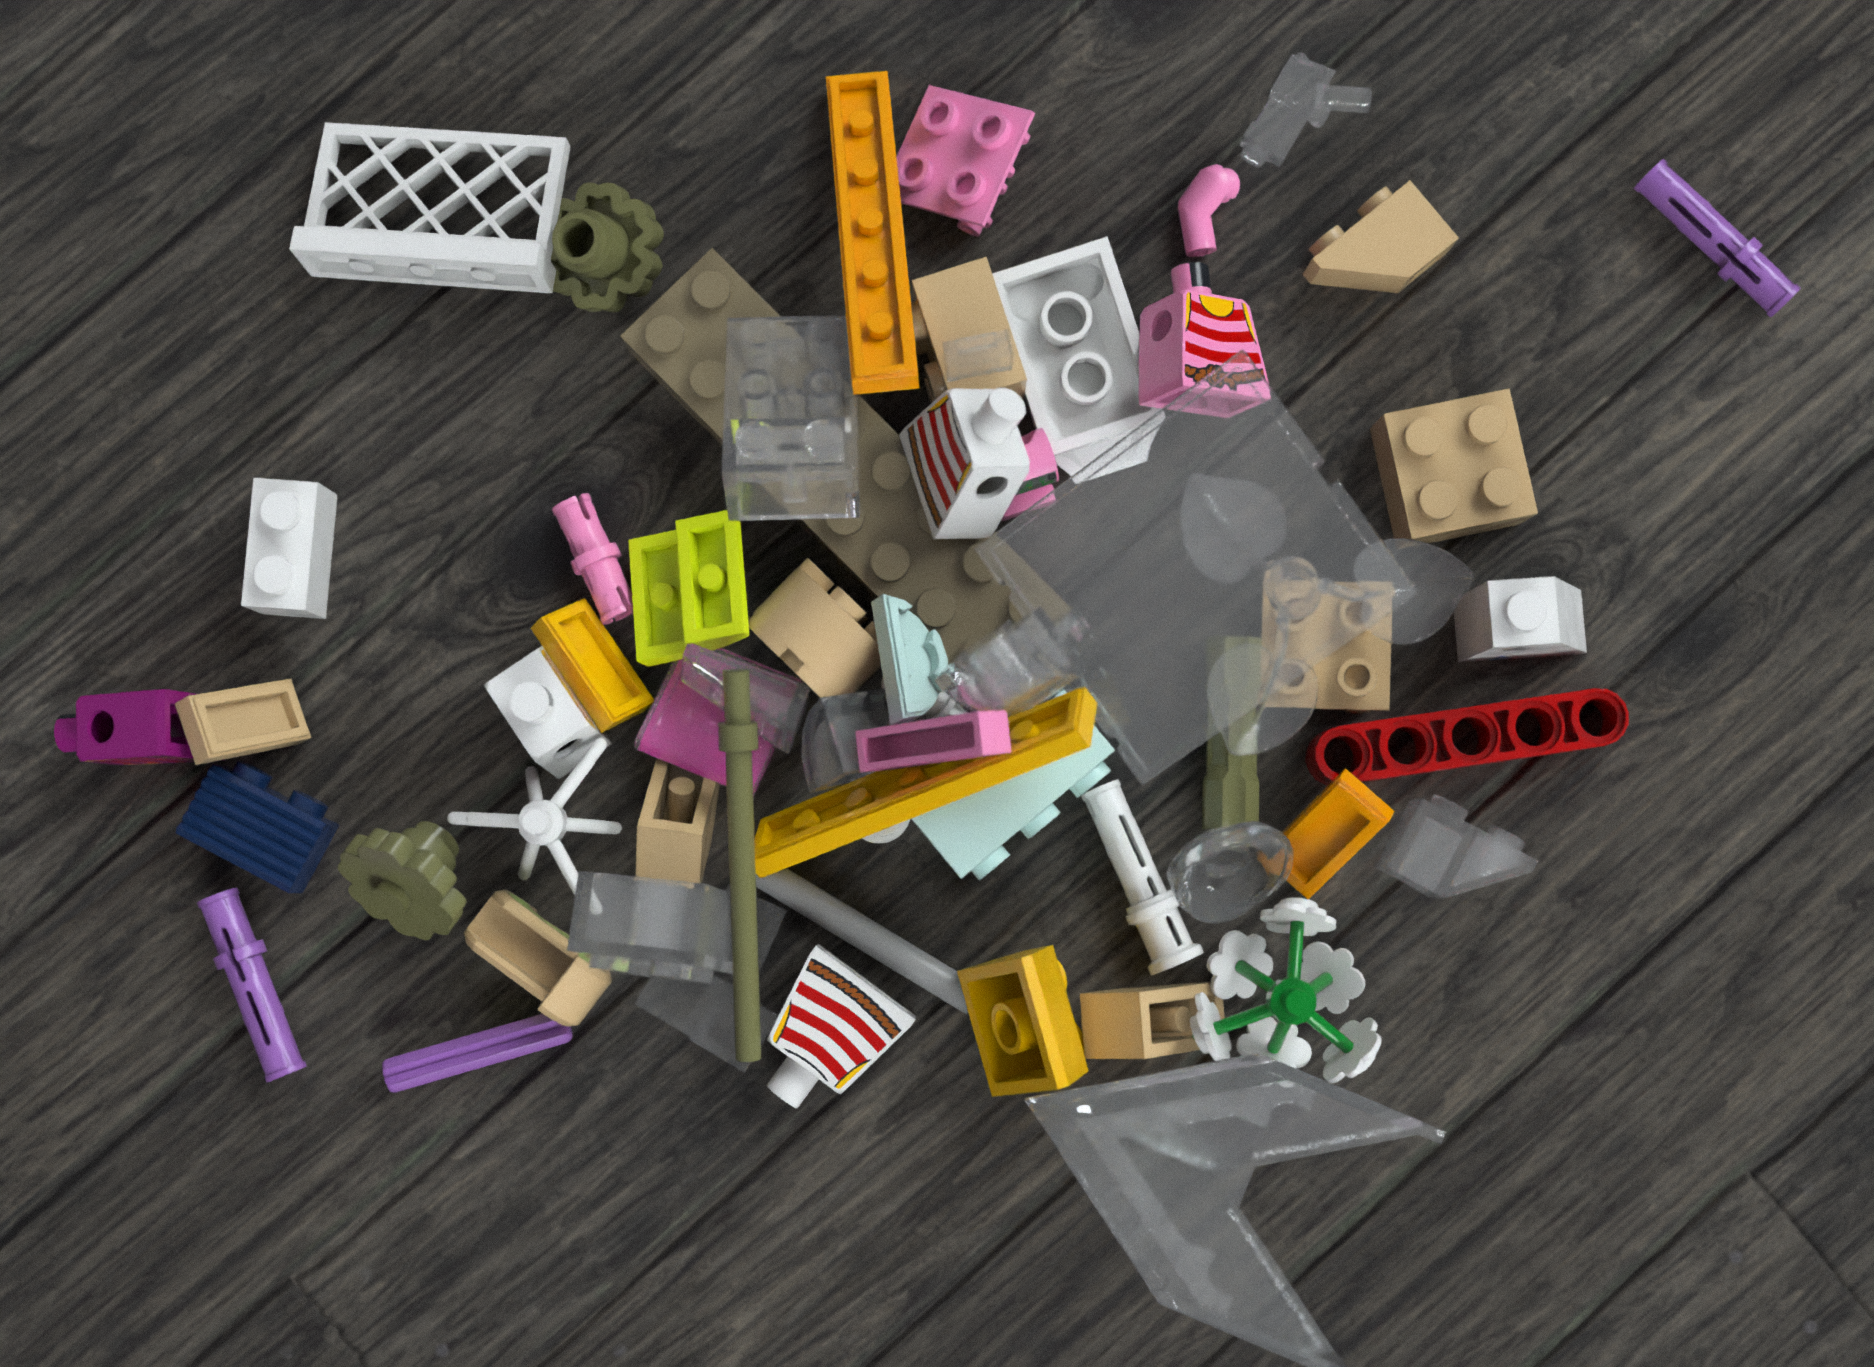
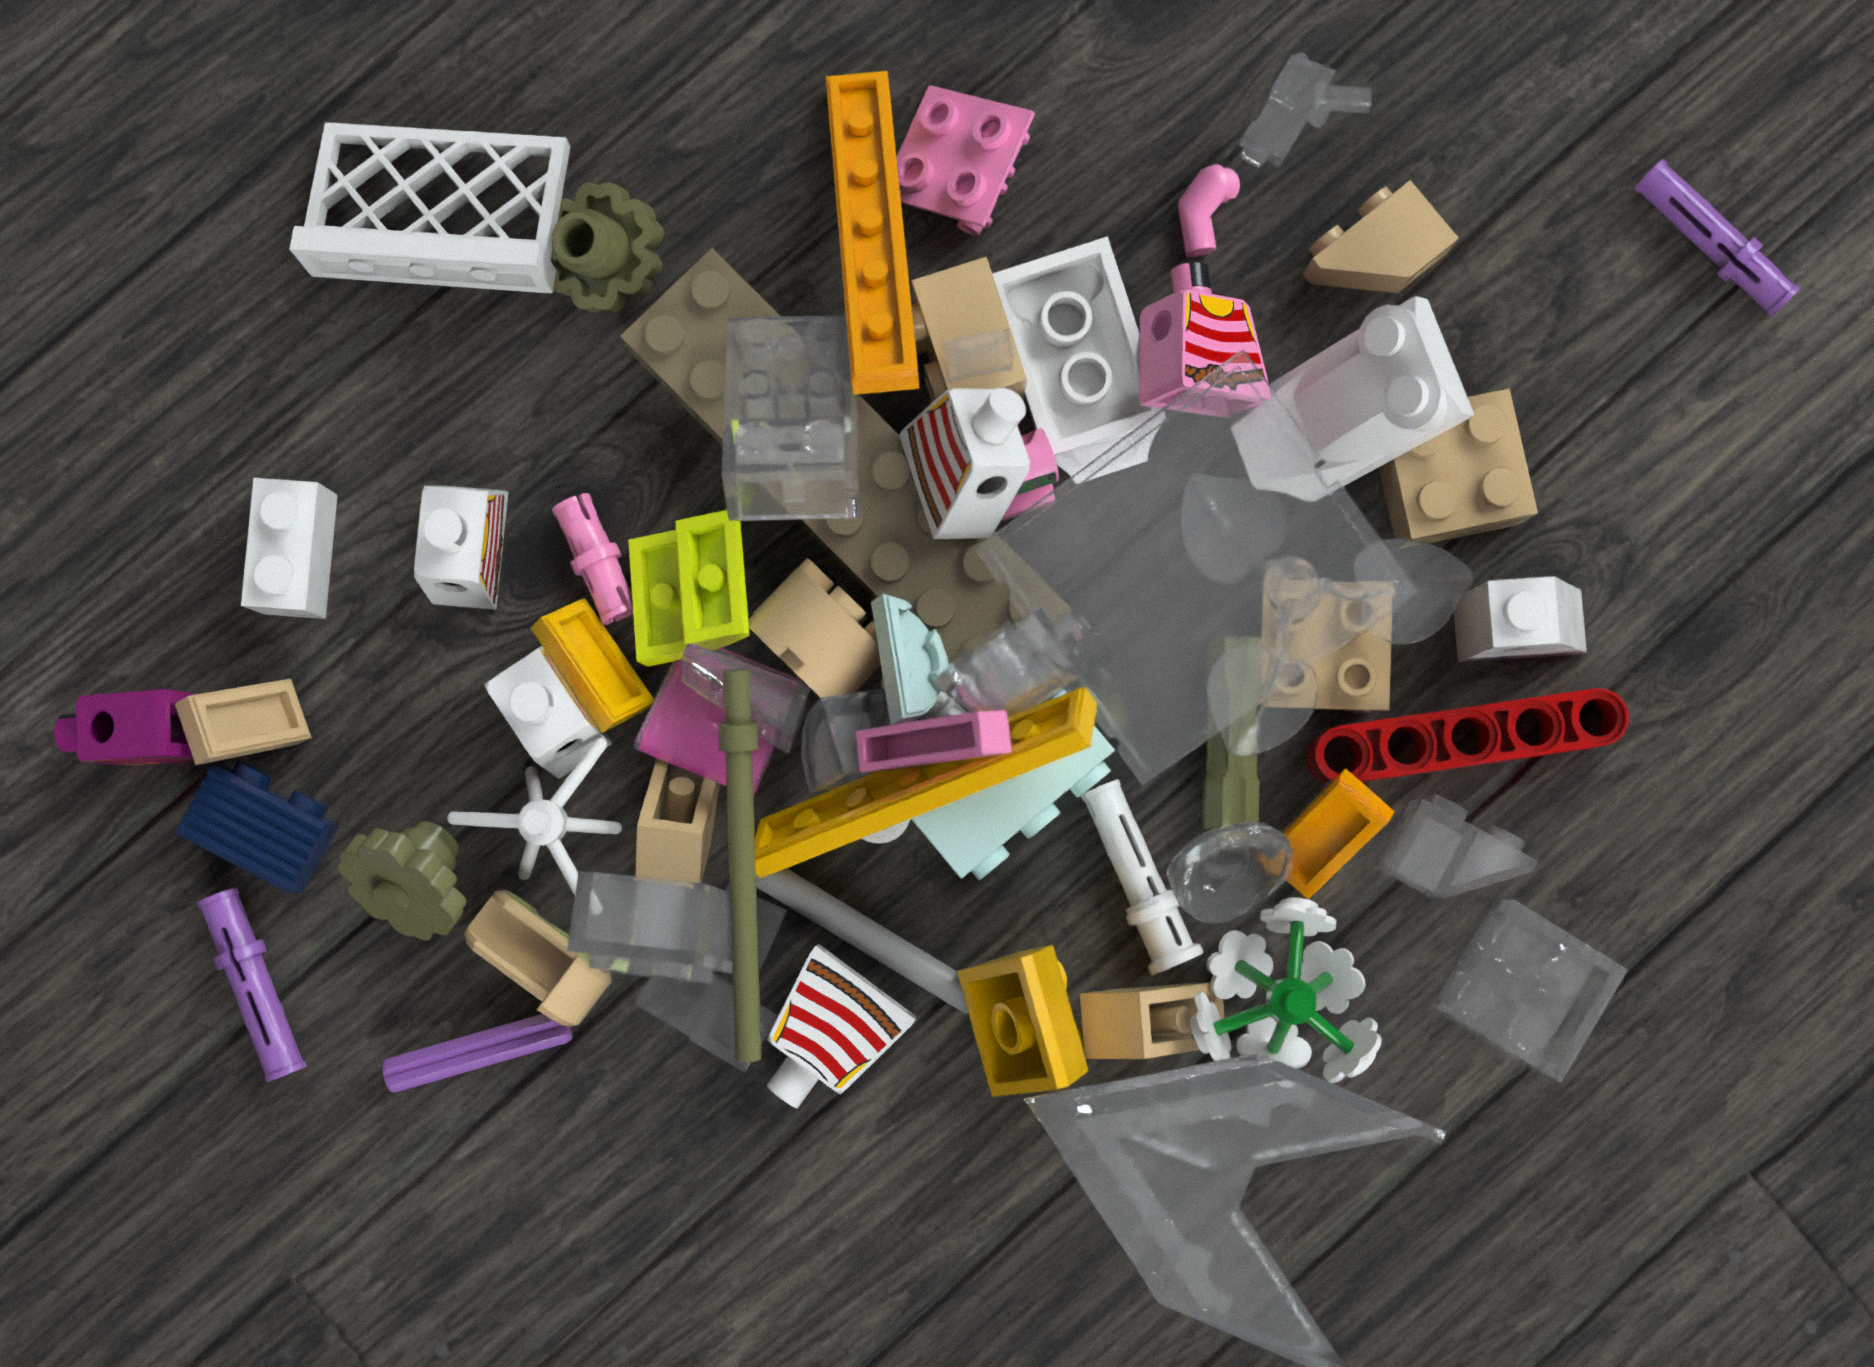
none -> white torso [414,486,508,610]
none -> white slope [1231,296,1475,502]
none -> clear brick [1431,899,1628,1083]

